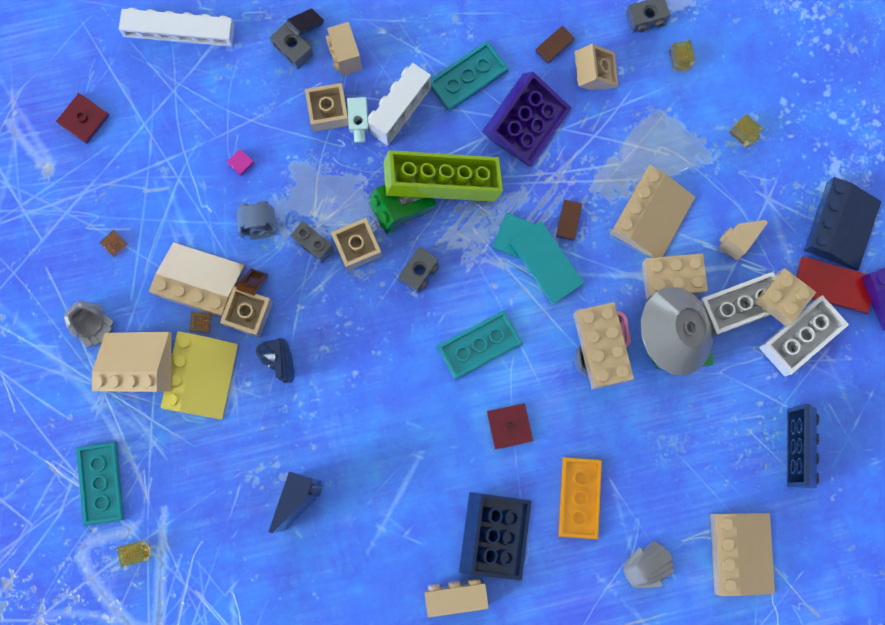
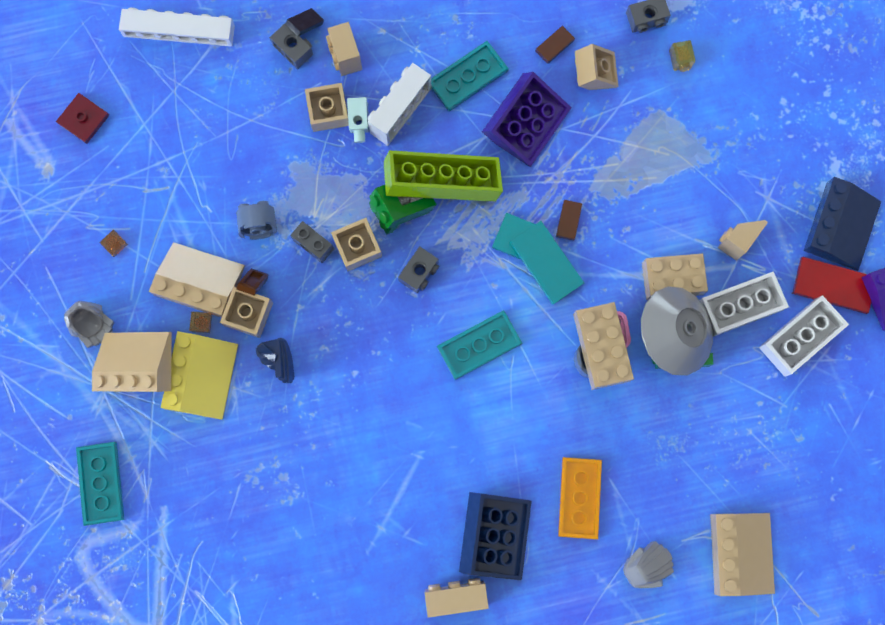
clear yellow brick [117,541,151,567] -> none
dark pink tile [227,149,254,176] -> none
dark blue slope [268,472,323,533] -> none
dark red plate [487,403,533,450] -> none
tan slope [610,165,695,258] -> none
clear yellow brick [729,114,763,147] -> none
tan brick [755,268,816,326] -> none
dark blue slope [787,404,819,488] -> none

